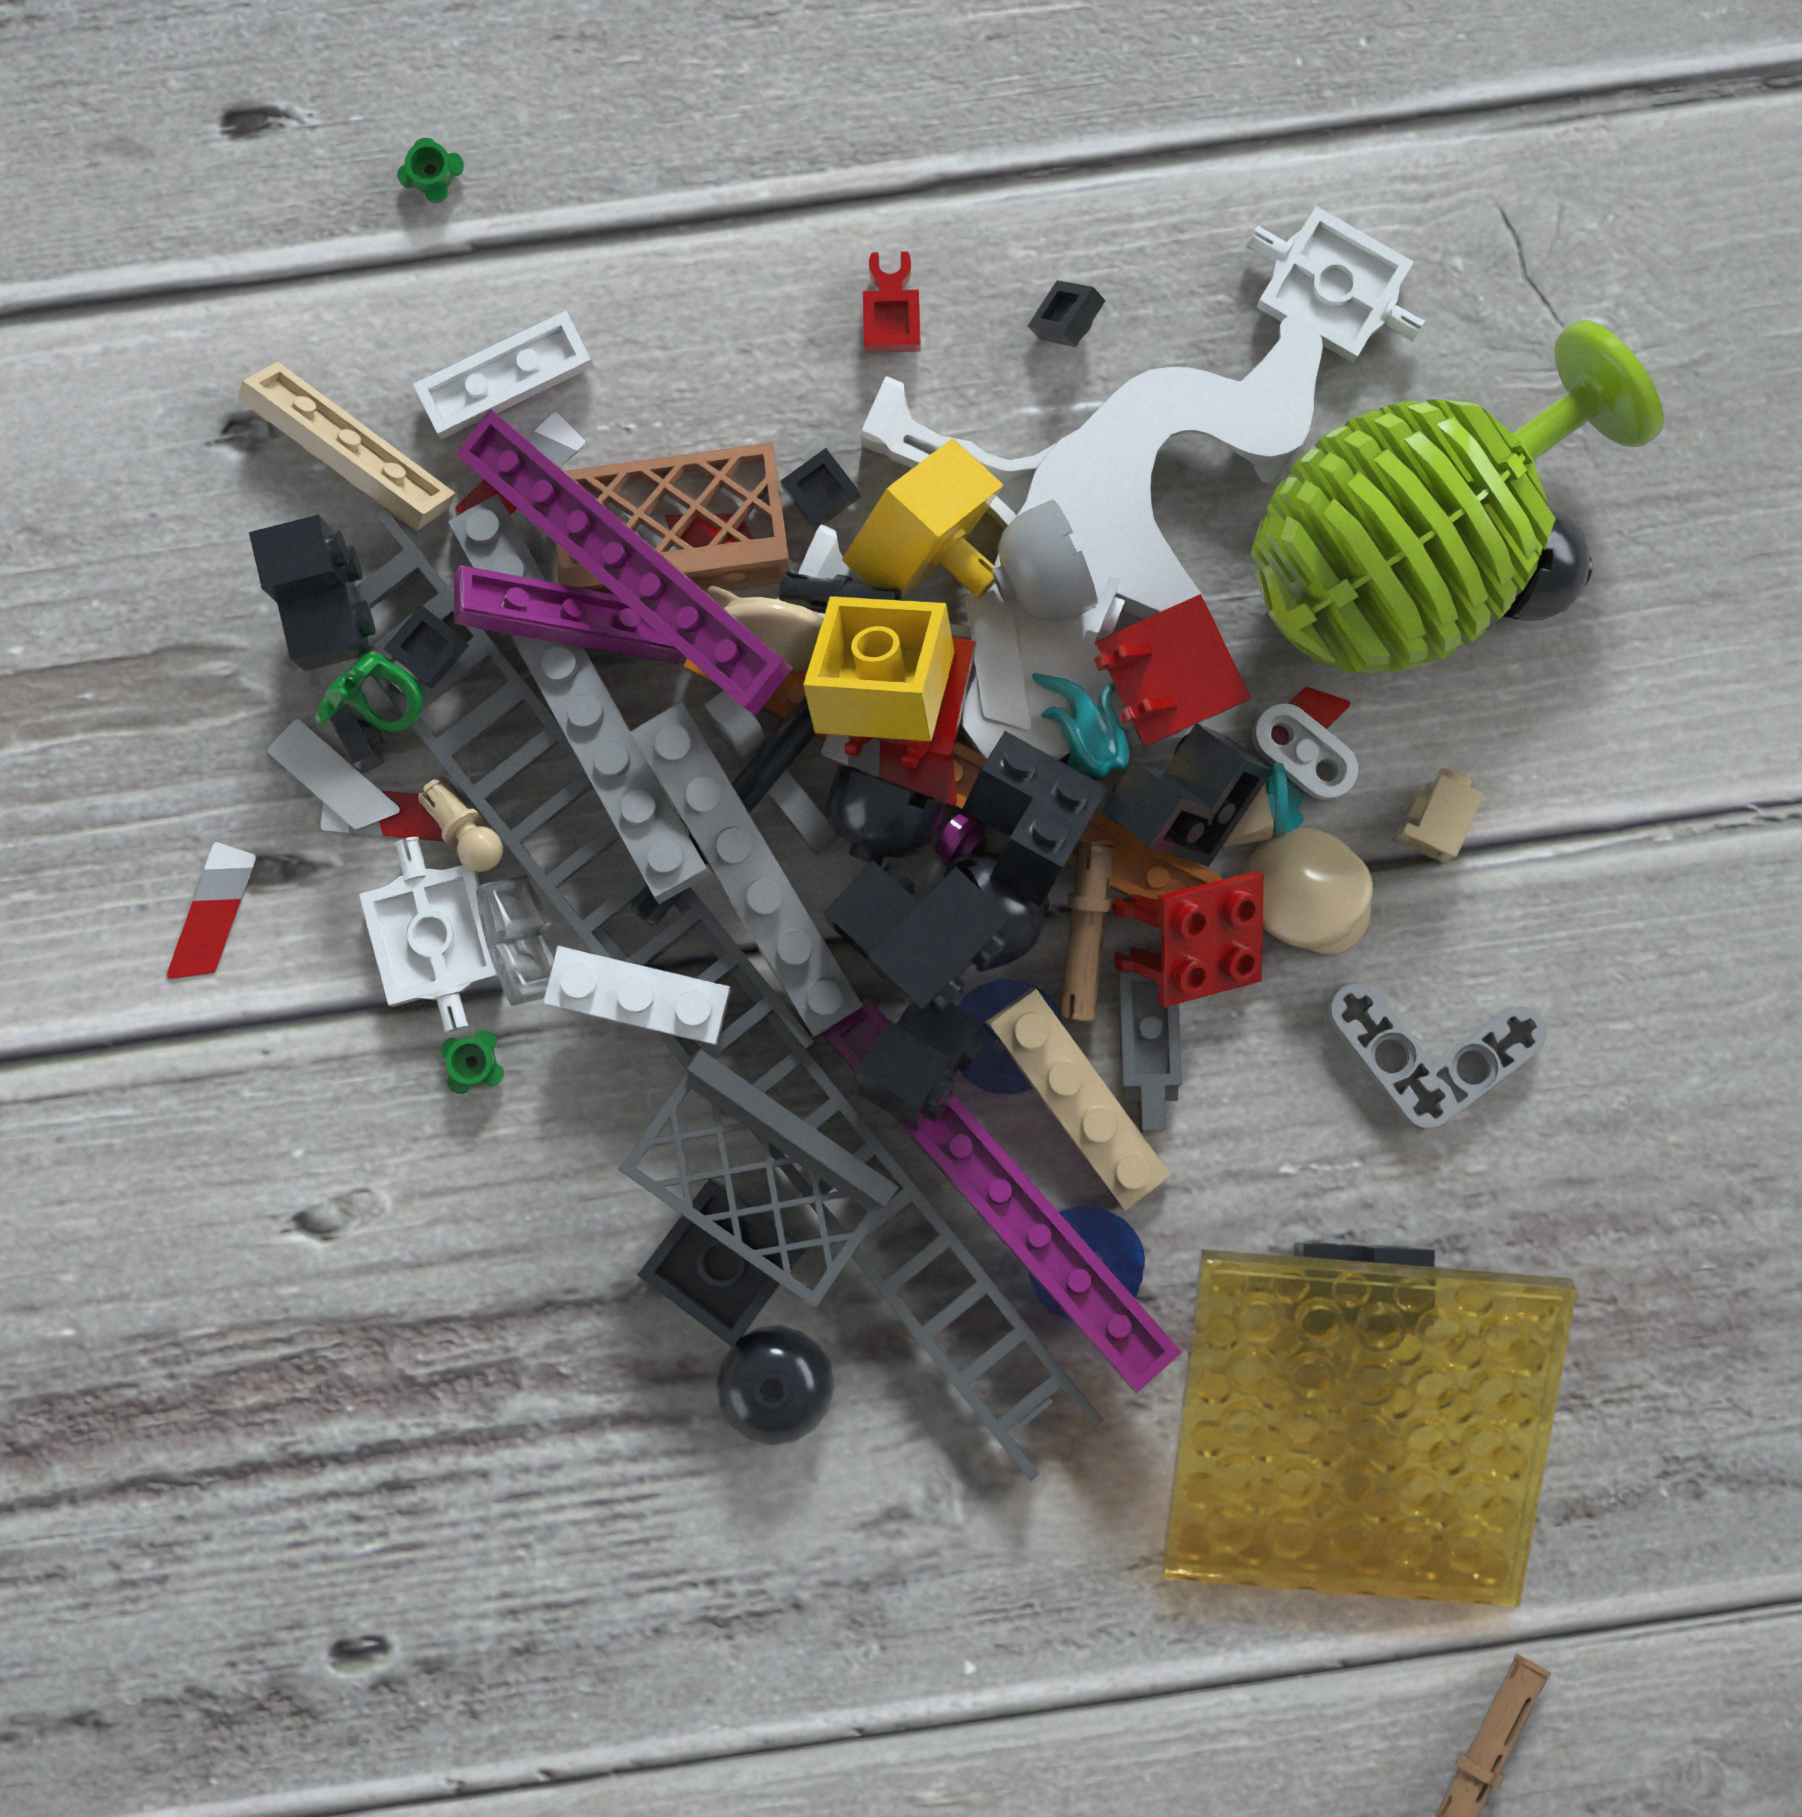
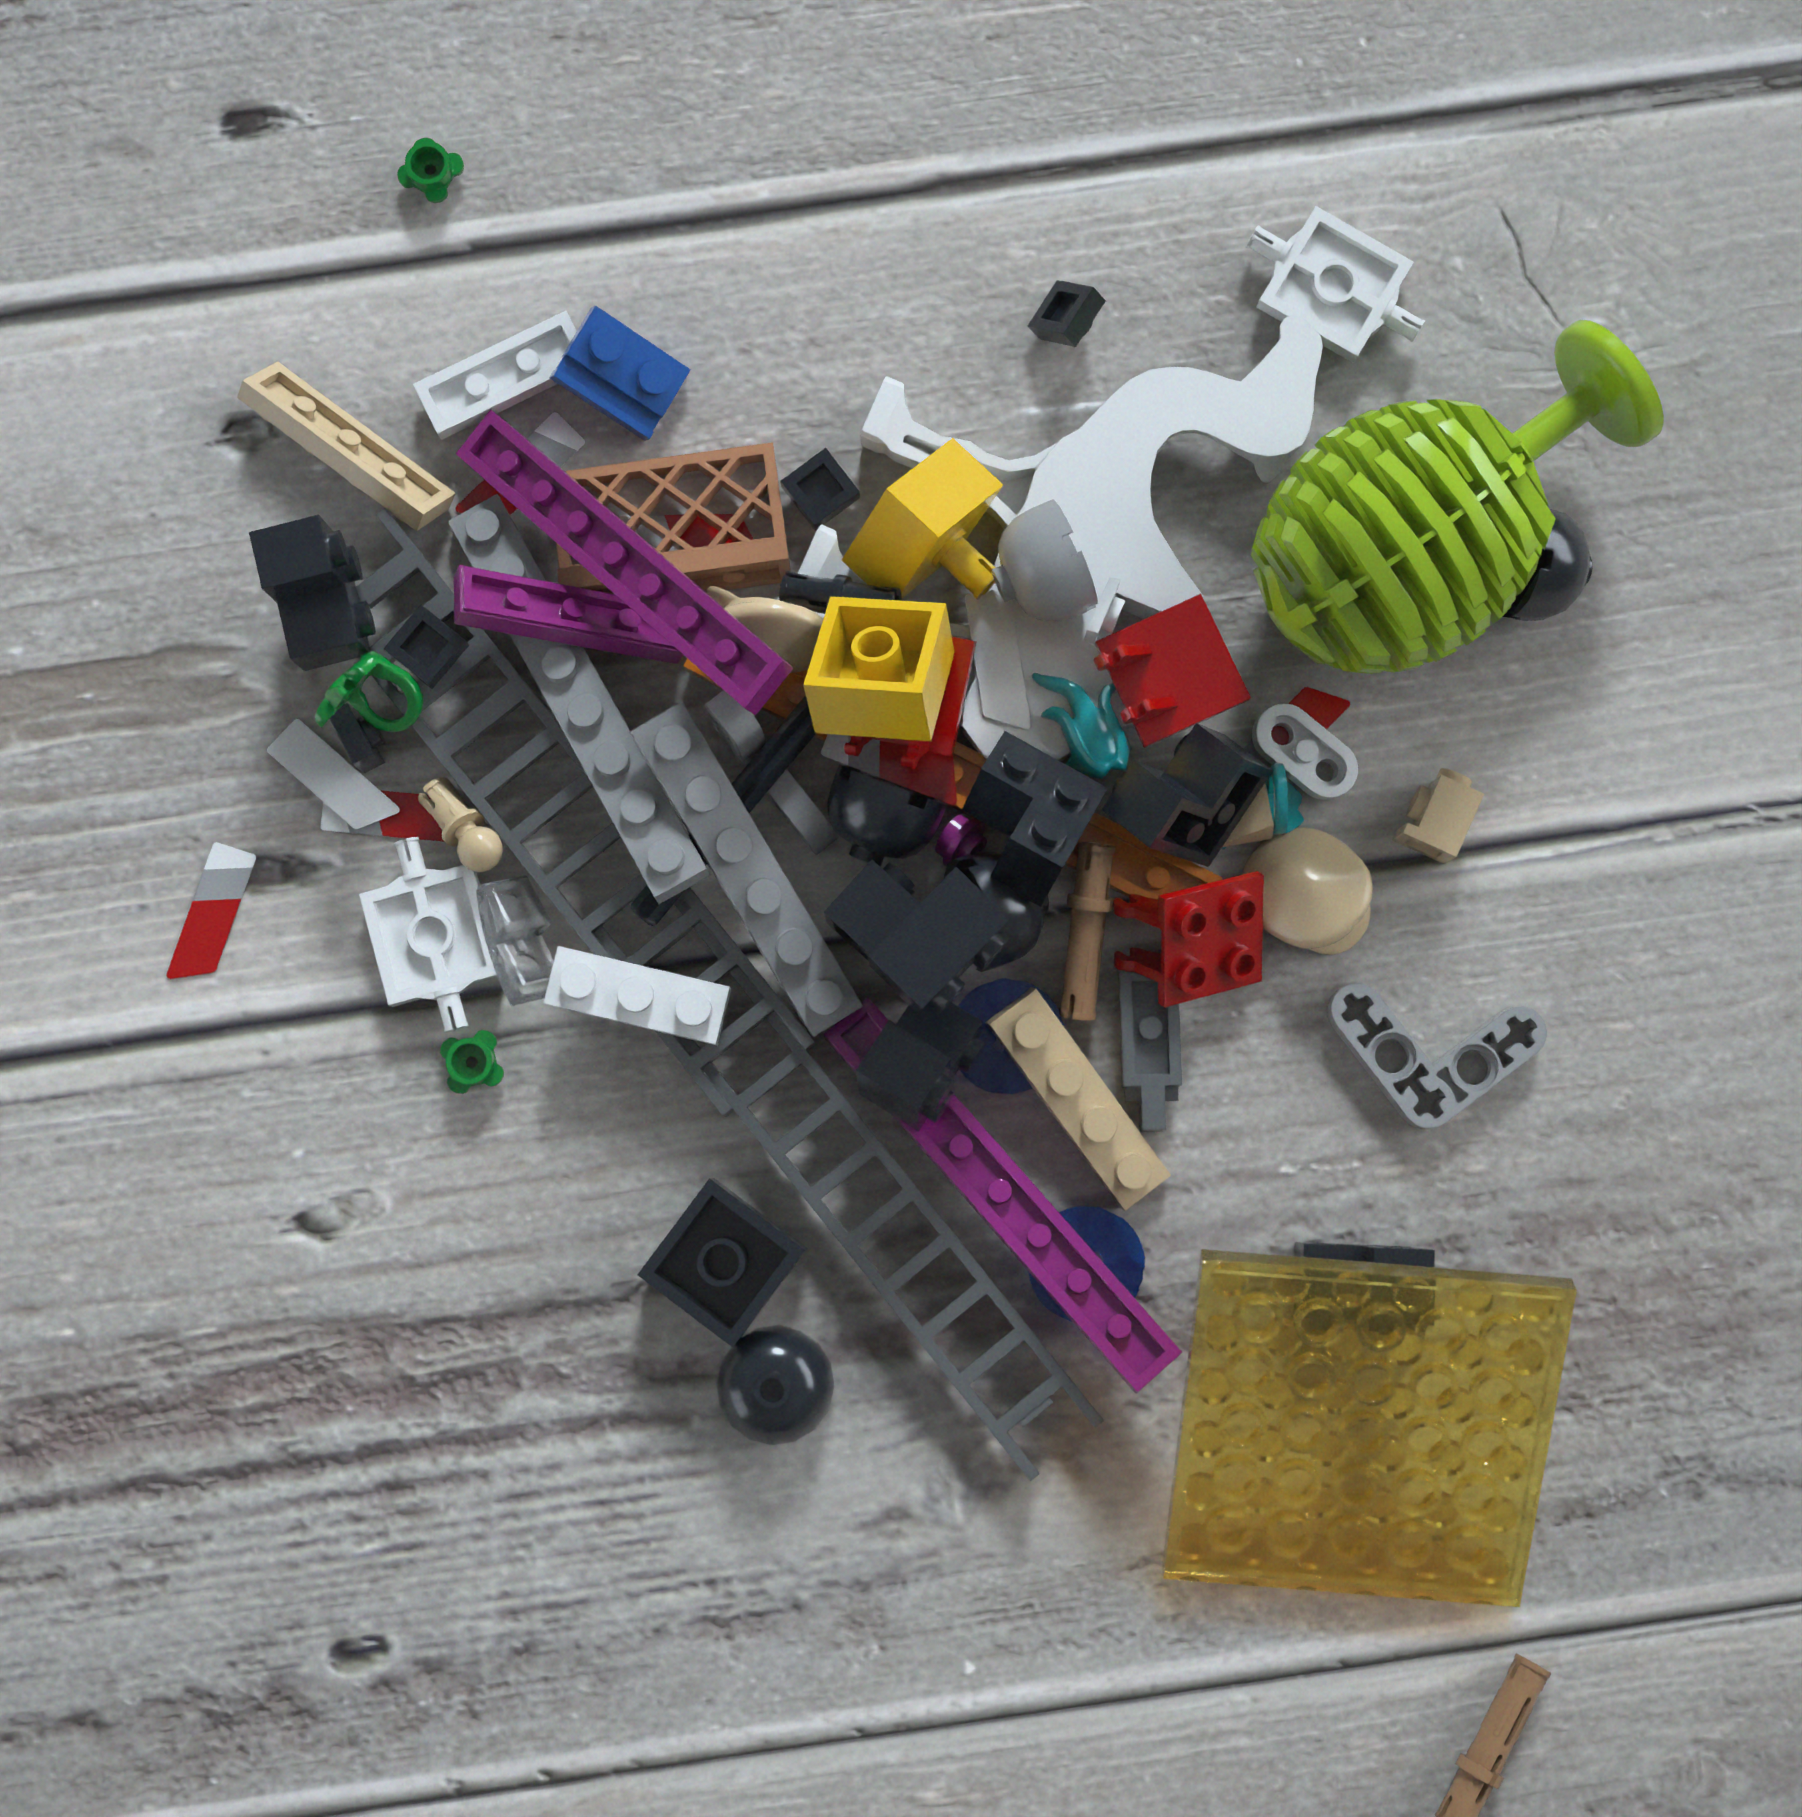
dark grey fence [618,1049,899,1308] -> none
red plate [863,251,921,353] -> none
none -> blue plate [549,305,691,441]

